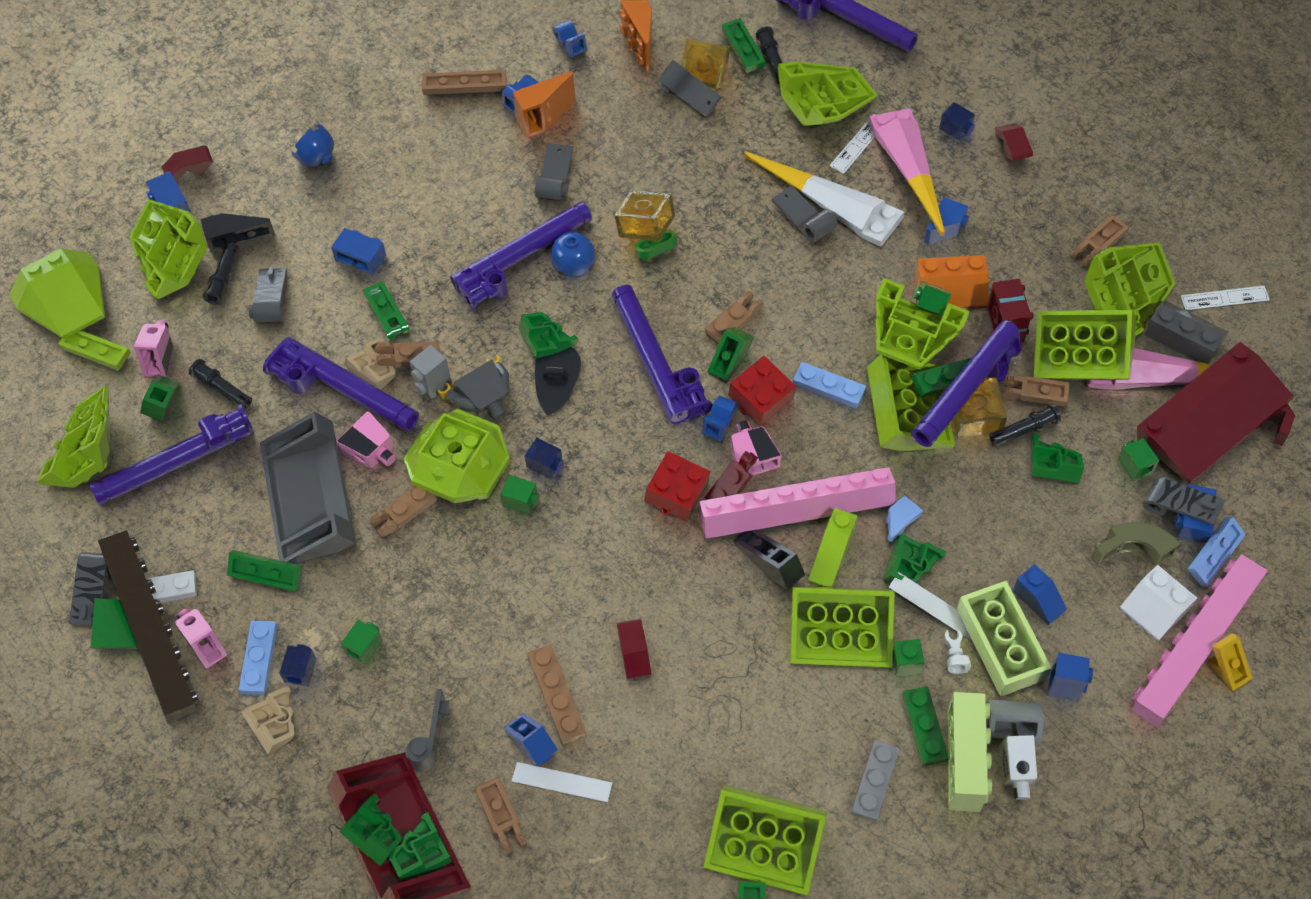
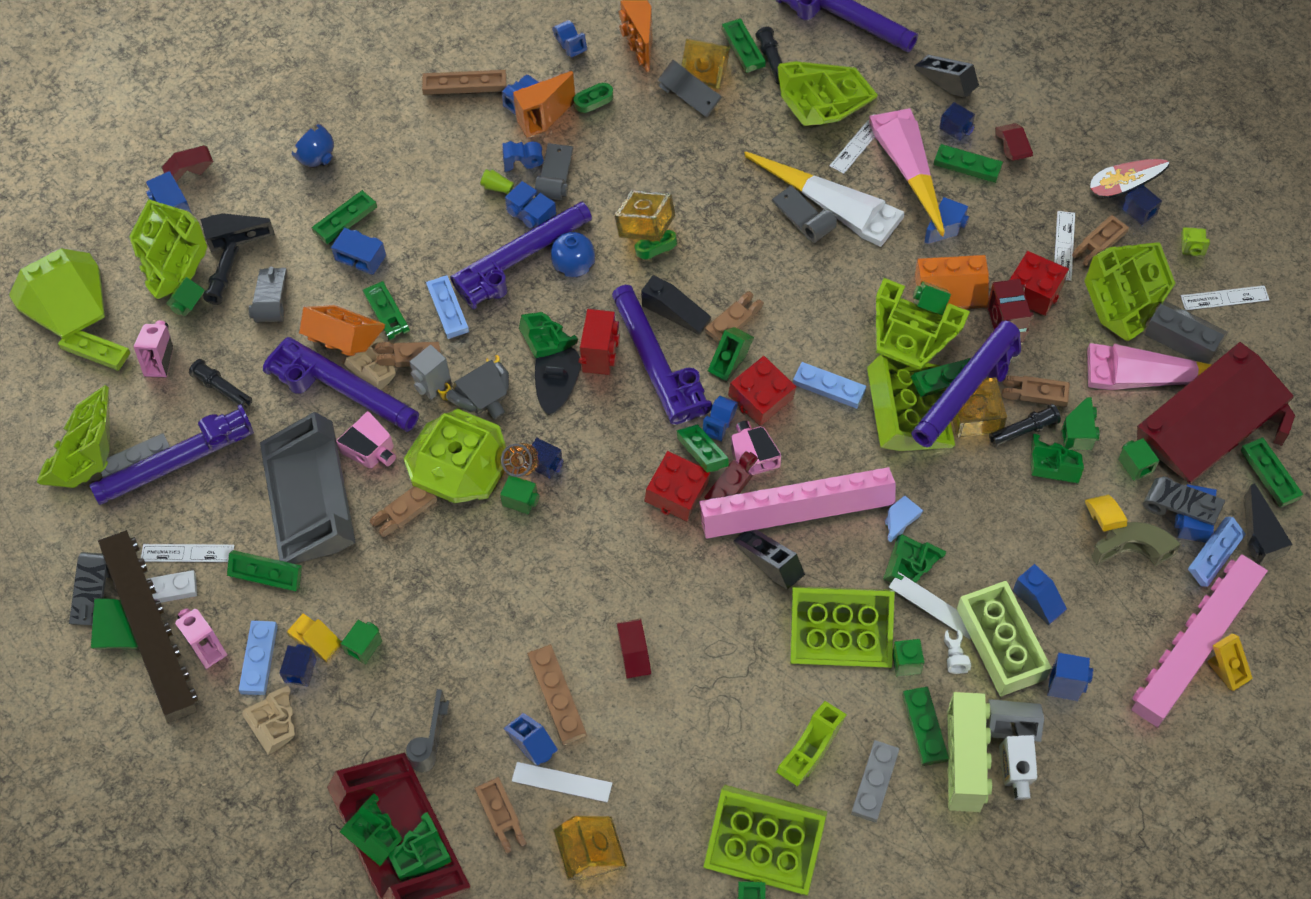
green slope [140,374,180,422] -> none
lime slope [808,508,858,587] -> none
lime slope [1034,310,1136,380] -> none
white slope [1119,565,1197,642] -> none
none -> light grey plate [101,433,170,478]
none -> white sticker [141,544,234,562]
none -> green brick [166,277,205,317]
none -> yellow slope [287,613,342,662]
none -> orange slope [299,305,385,356]
none -> green plate [312,190,377,245]
none -> light blue plate [426,275,469,339]
none -> lime cone [480,169,514,194]
none -> clear orange wheel [501,443,539,477]
none -> blue leg [502,141,544,172]
none -> blue piece [505,181,557,228]
none -> clear yellow slope [553,816,627,880]
none -> green plate [574,83,614,113]
none -> red brick [578,309,620,375]
none -> black slope [641,275,711,335]
none -> green plate [676,424,729,473]
none -> lime arch [776,701,847,787]
none -> black slope [914,55,979,97]
none -> green plate [933,144,1003,183]
none -> red brick [1009,251,1069,316]
none -> white sticker [1054,211,1075,281]
none -> green slope [1061,397,1100,450]
none -> yellow slope [1085,495,1127,532]
none -> shield [1090,159,1169,198]
none -> clear blue brick [1123,185,1162,225]
none -> lime bracket [1181,227,1210,256]
none -> green plate [1240,437,1304,508]
none -> black slope [1244,484,1293,565]

